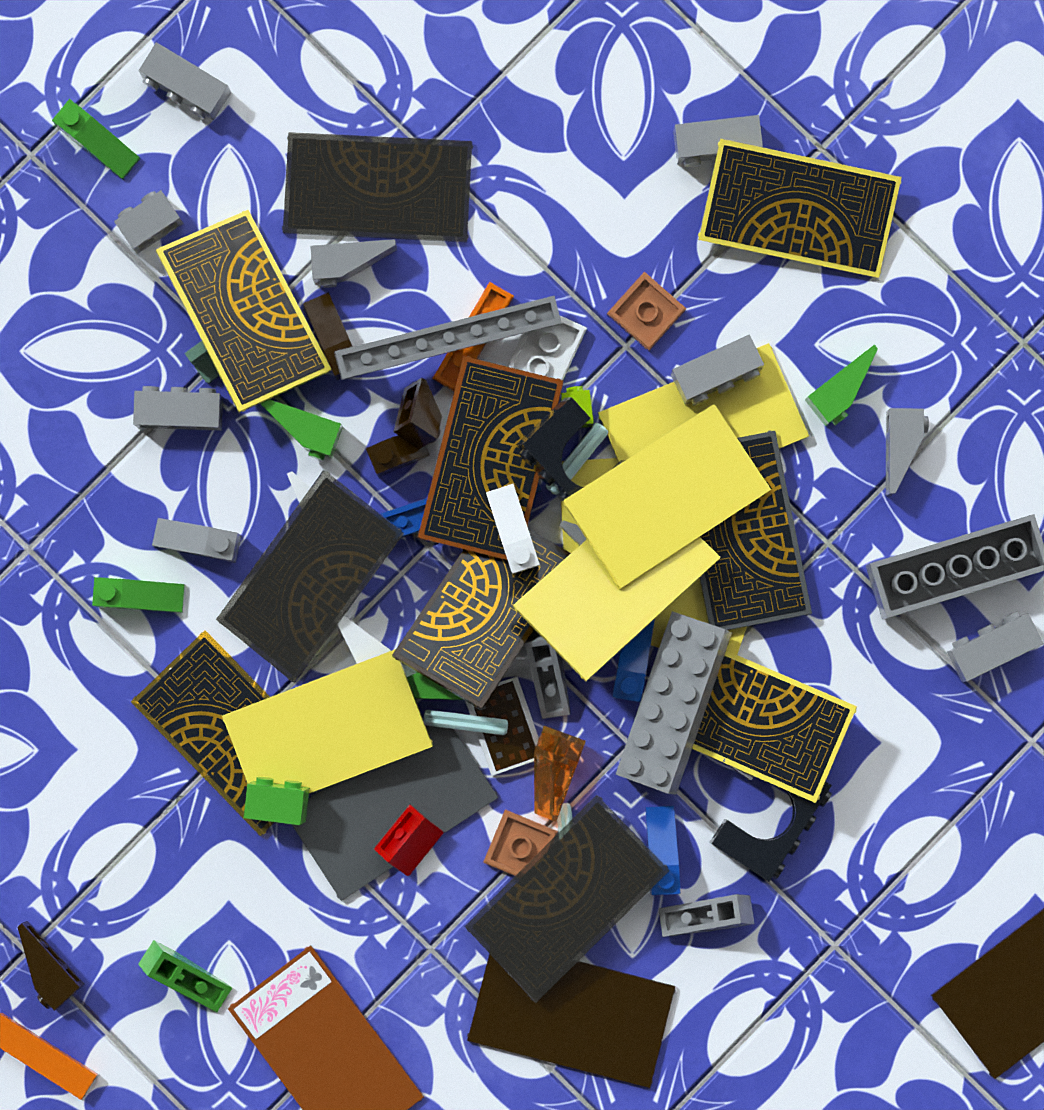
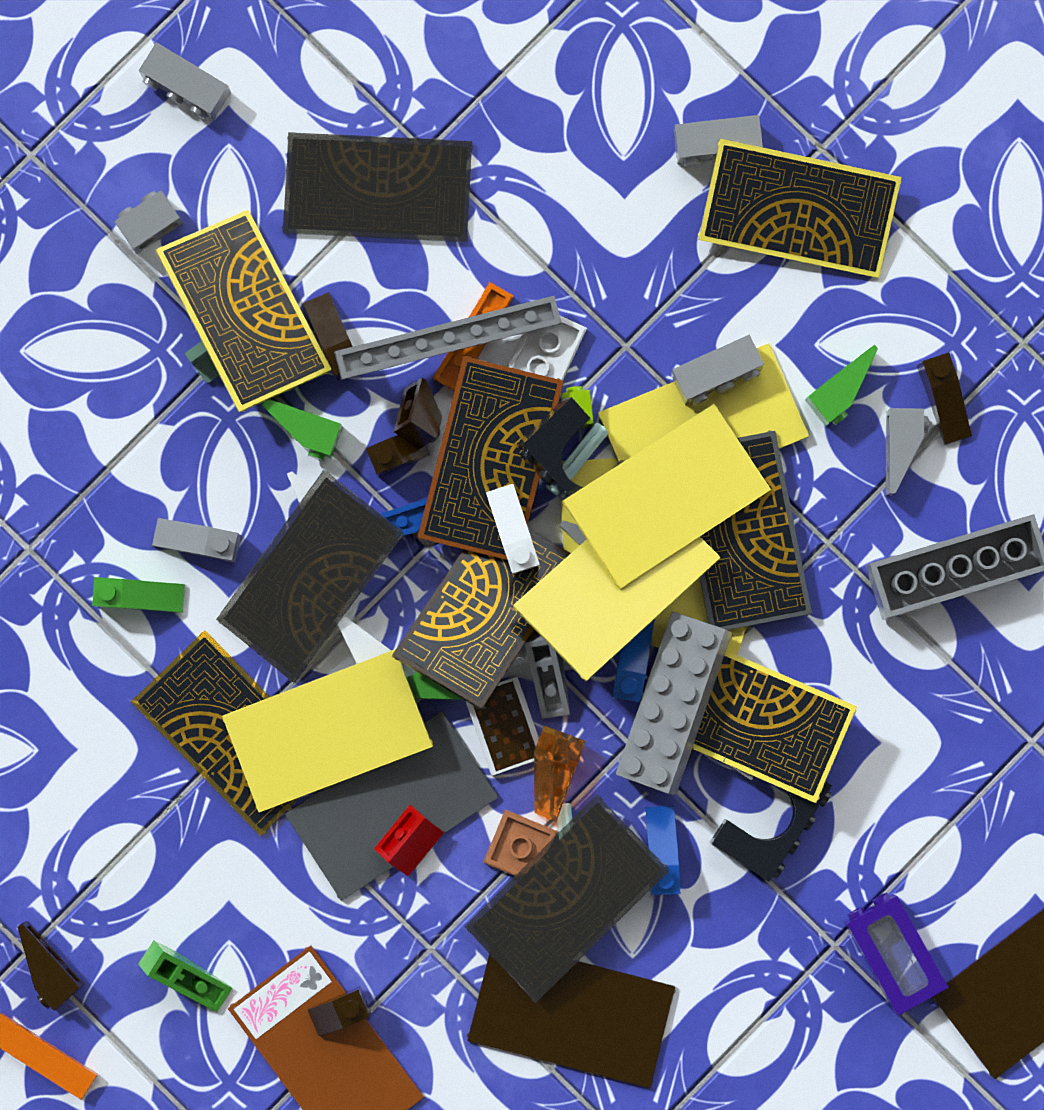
bright green slope [52,99,140,180] -> none
light grey brick [133,386,223,431] -> none
bright green brick [244,777,309,825] -> none
light grey slope [310,239,397,288] -> none
light aqua axle [423,710,508,735] -> none
nougat tile [607,272,686,352] -> none
light grey slope [659,894,754,937] -> none
light grey brick [947,611,1044,682] -> none
none -> dark brown slope [307,986,372,1036]
none -> dark purple piece [844,893,948,1016]
none -> dark brown slope [917,352,972,445]

